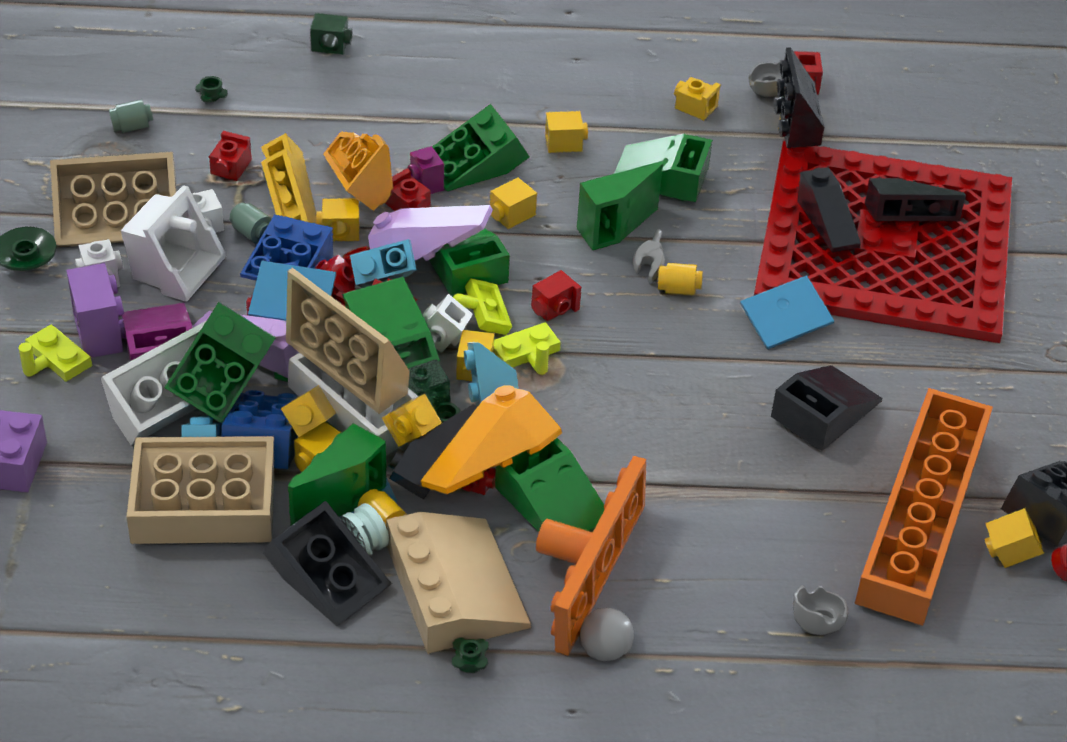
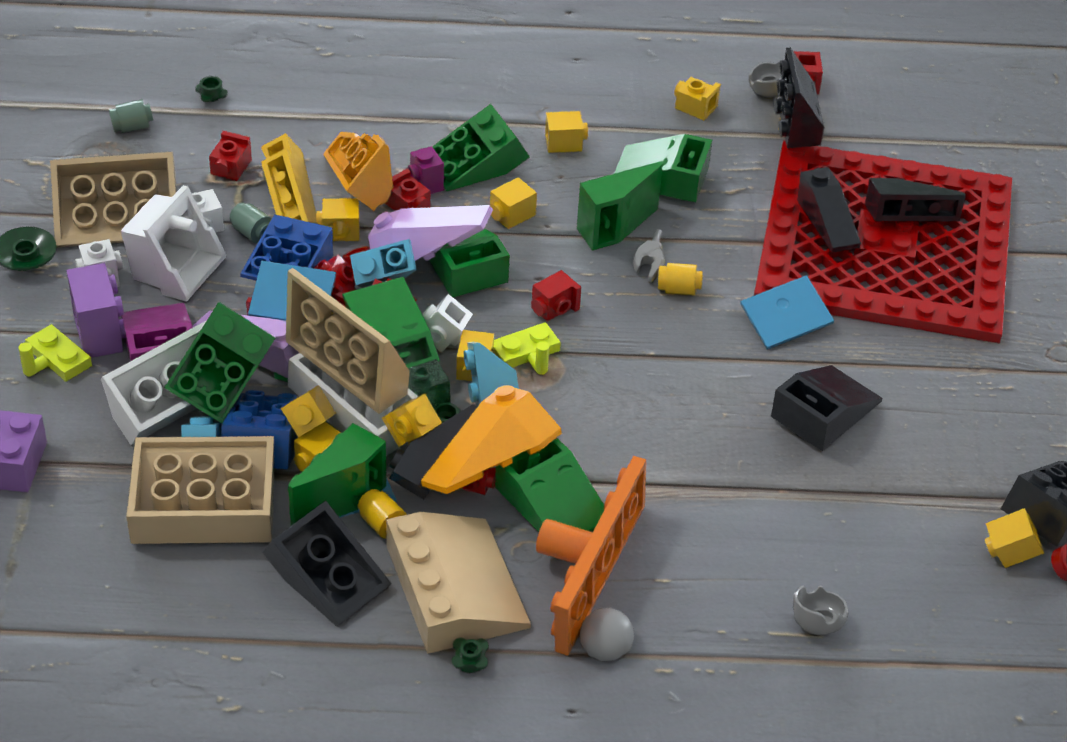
dark green brick [310,13,352,55] -> none
light aqua wheel [339,503,389,555] -> none
neon yellow plate [453,278,512,335] -> none
orange brick [854,388,993,626] -> none

